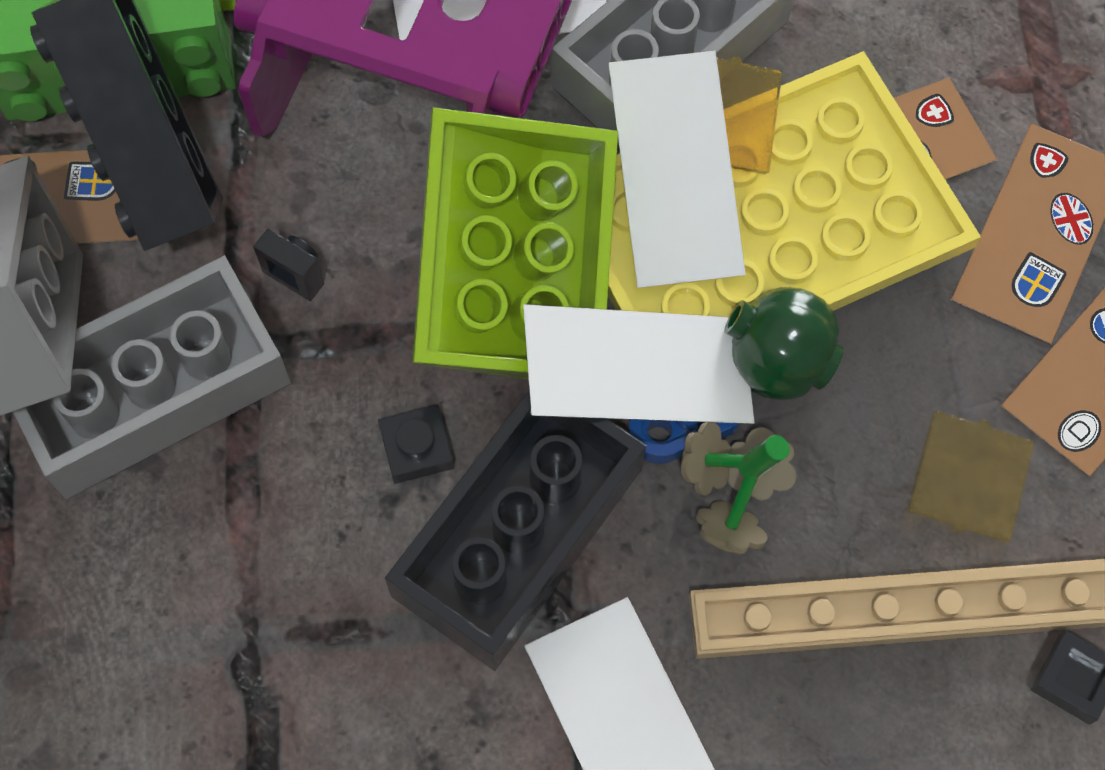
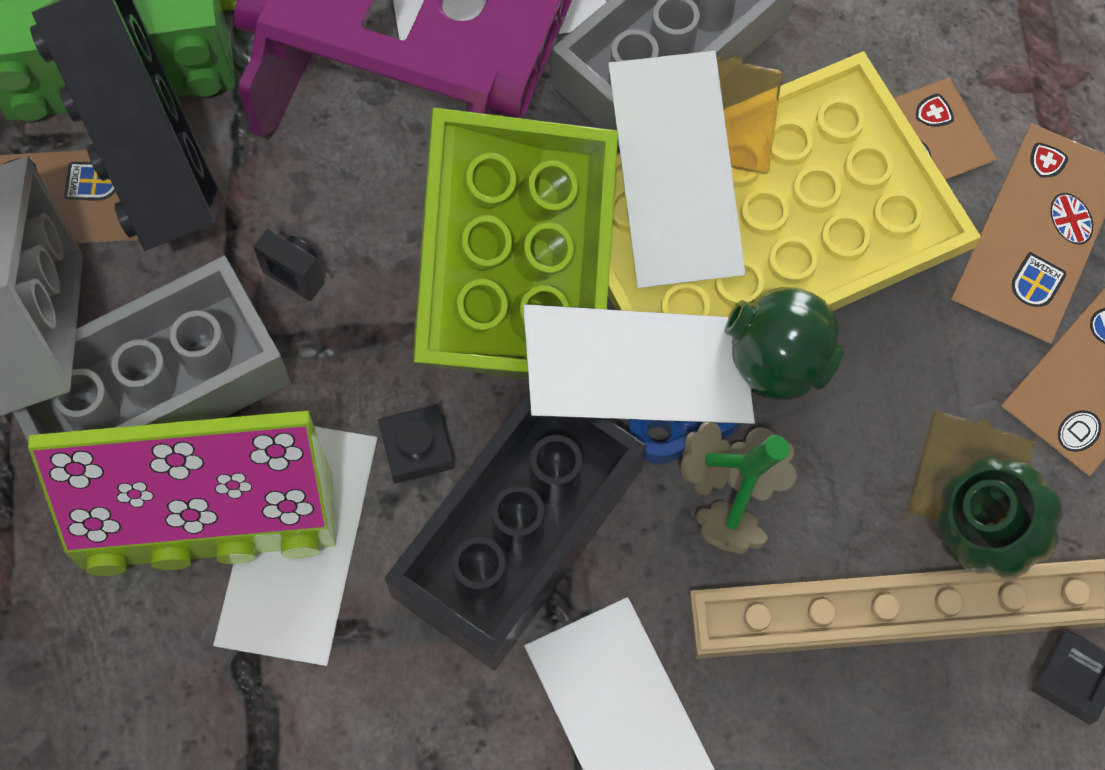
none -> slope [28,411,336,576]
none -> white sticker [213,426,377,666]
none -> dark green plant [937,456,1063,578]

